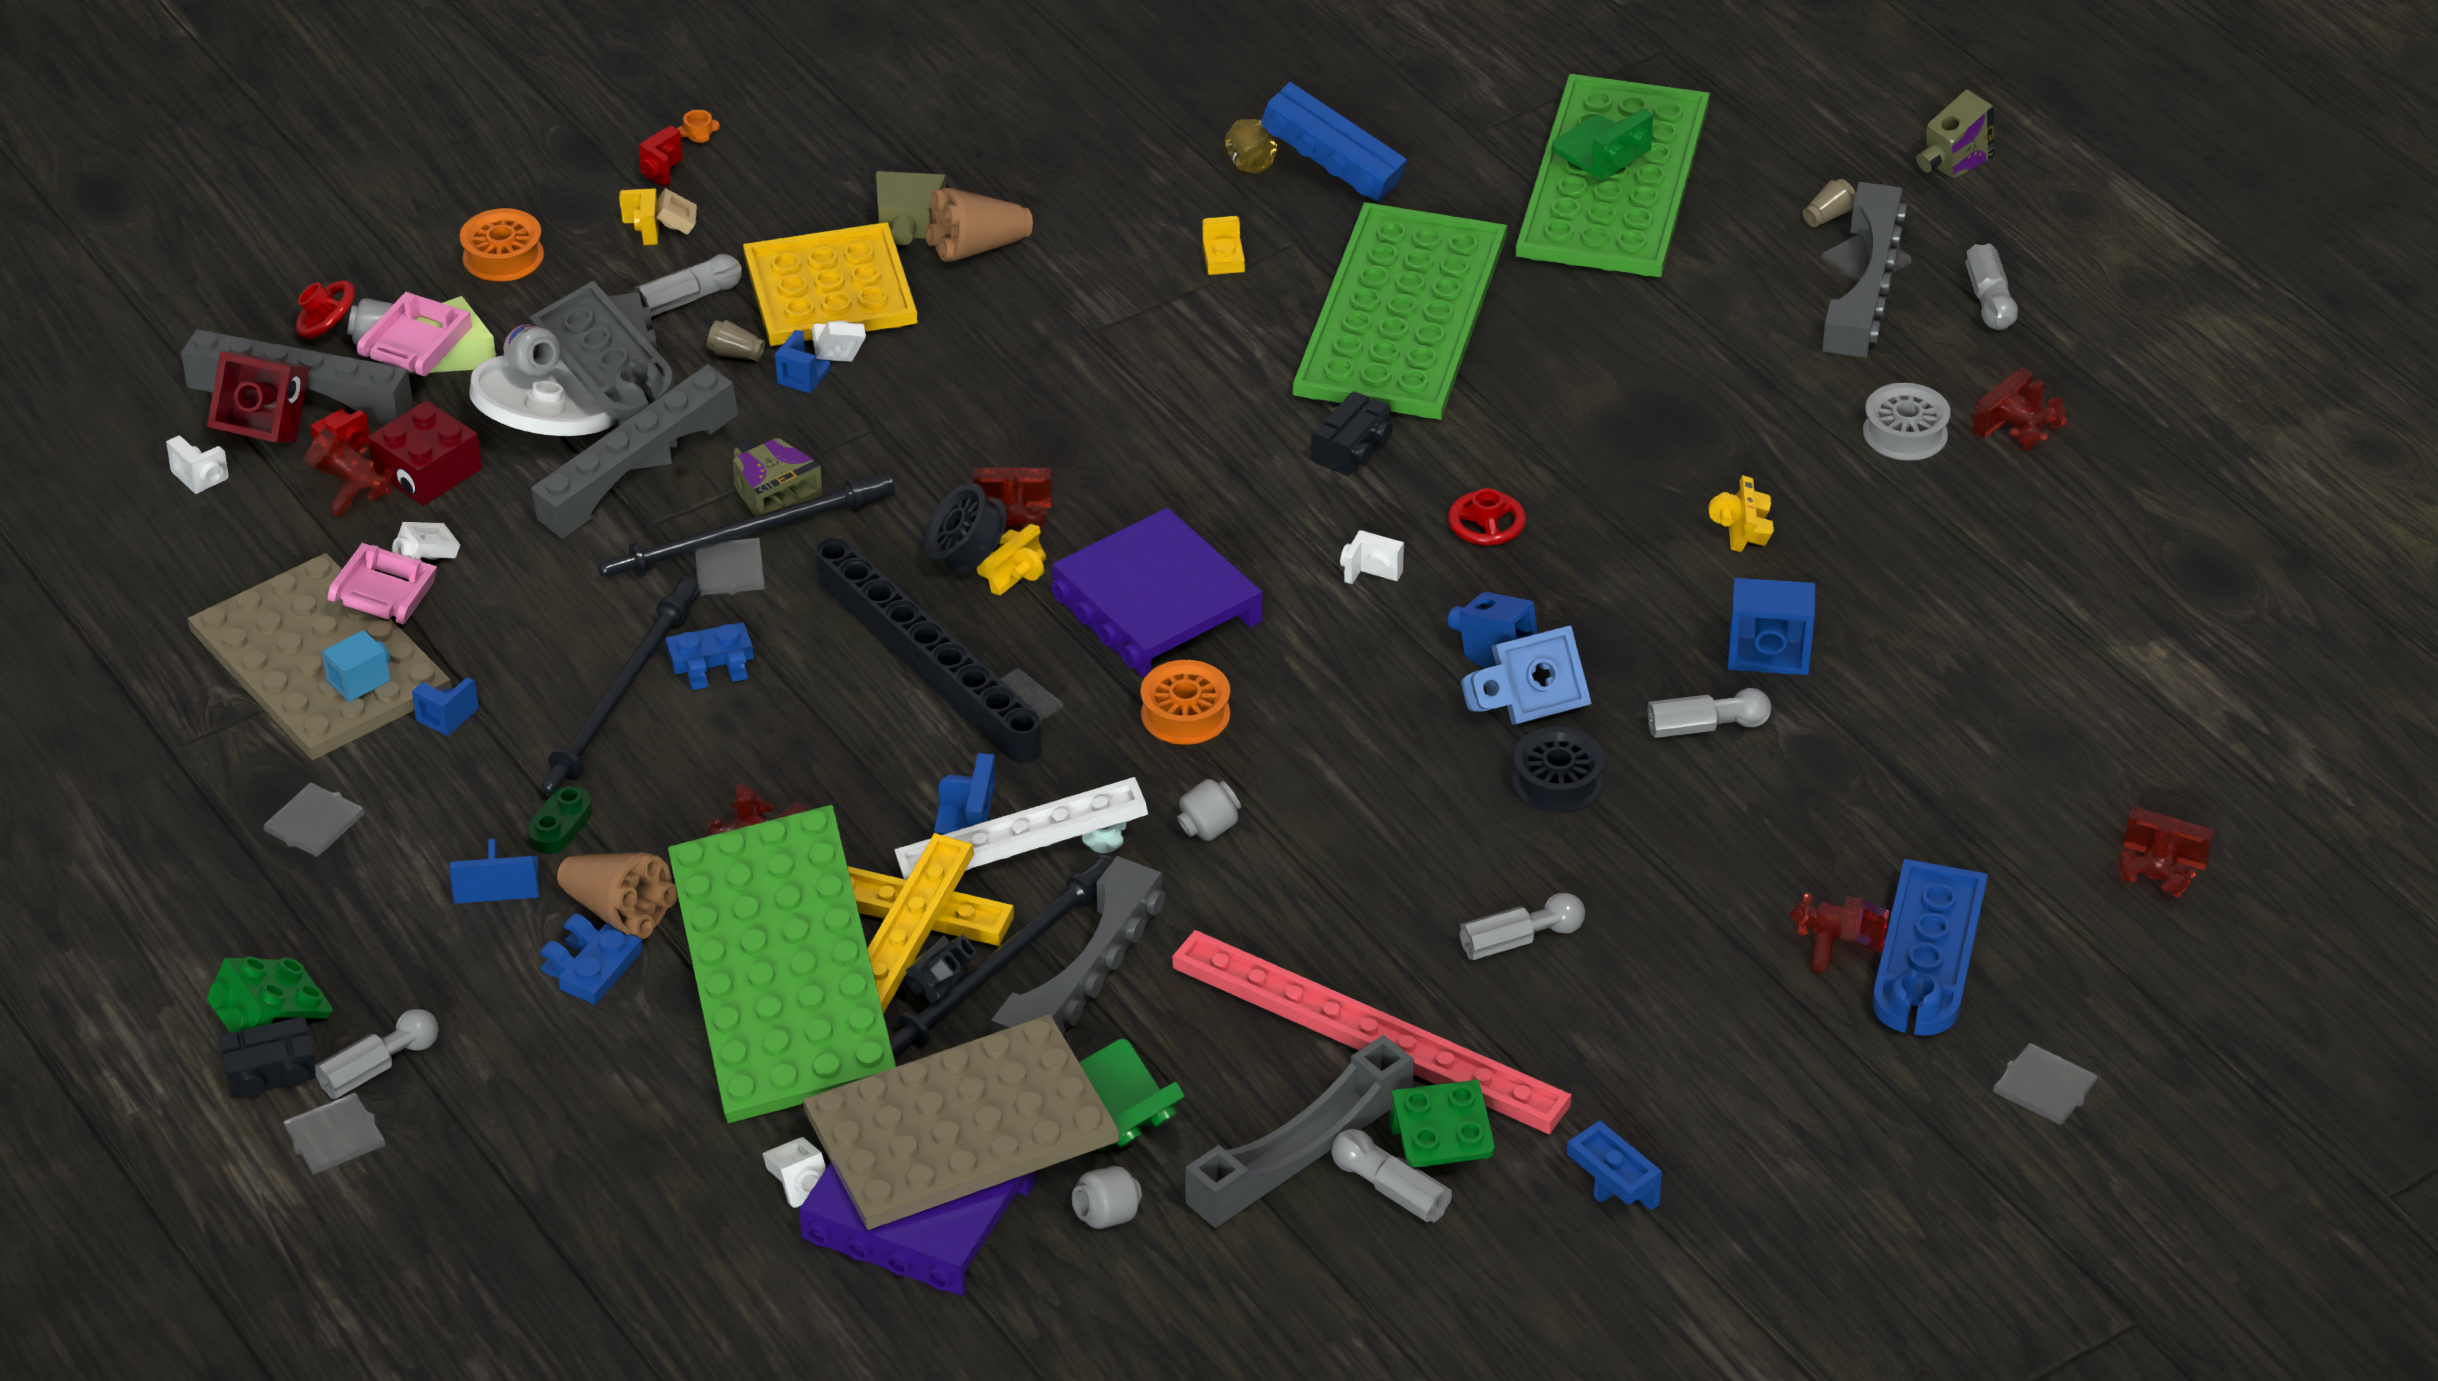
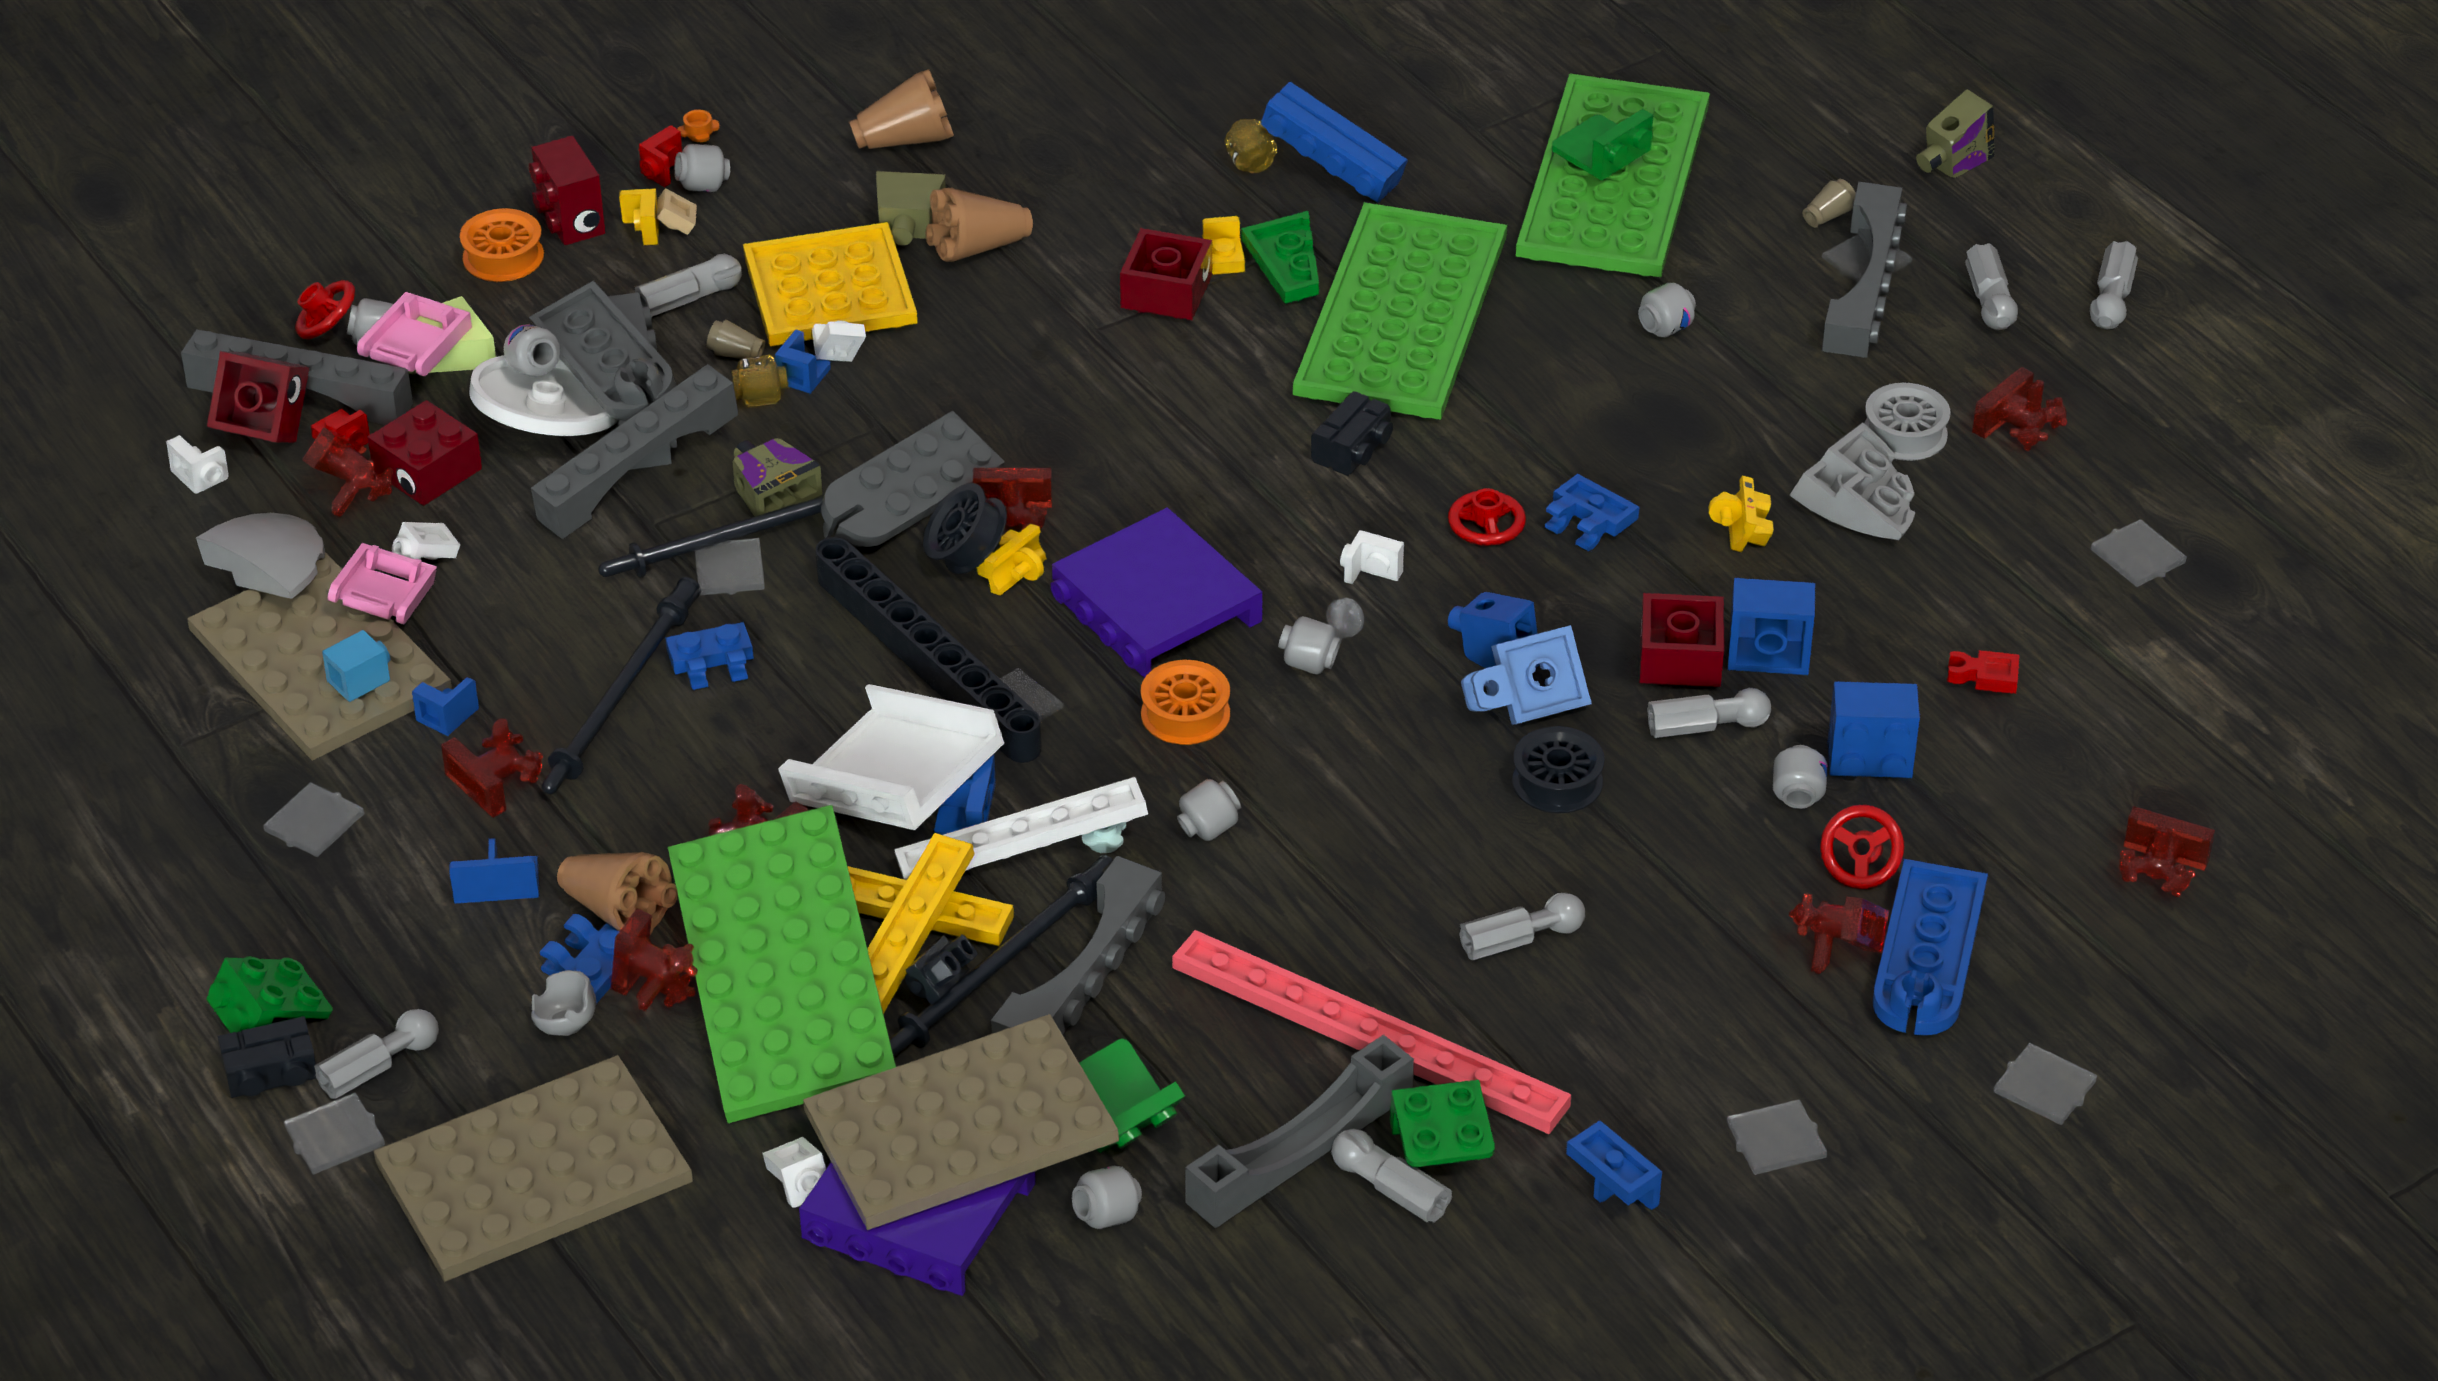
dark green plate [527,786,592,854] -> none
none -> light grey brick [196,513,325,599]
none -> dark tan plate [374,1055,693,1282]
none -> clear red piece [441,718,543,818]
none -> dark red brick [529,135,606,246]
none -> light grey hair [531,970,596,1036]
none -> clear red piece [611,908,698,1011]
none -> light grey head [674,144,730,192]
none -> clear yellow head [731,355,788,407]
none -> white panel [778,684,1004,830]
none -> dark grey plate [821,411,1005,549]
none -> medium nougat cone [849,69,954,149]
none -> dark red brick [1120,228,1212,320]
none -> green wing [1241,211,1319,303]
none -> light grey head [1278,616,1341,674]
none -> clear plate [1327,598,1364,640]
none -> blue plate [1545,474,1640,551]
none -> light grey head [1638,283,1696,337]
none -> dark red brick [1640,593,1724,687]
none -> clear piece [1727,1100,1827,1175]
none -> light grey head [1773,745,1827,809]
none -> light grey brick [1790,423,1915,540]
none -> red piece [1820,805,1904,889]
none -> blue brick [1827,682,1920,778]
none -> red plate [1947,650,2020,694]
none -> light grey piece [2089,241,2138,329]
none -> clear piece [2091,519,2187,587]

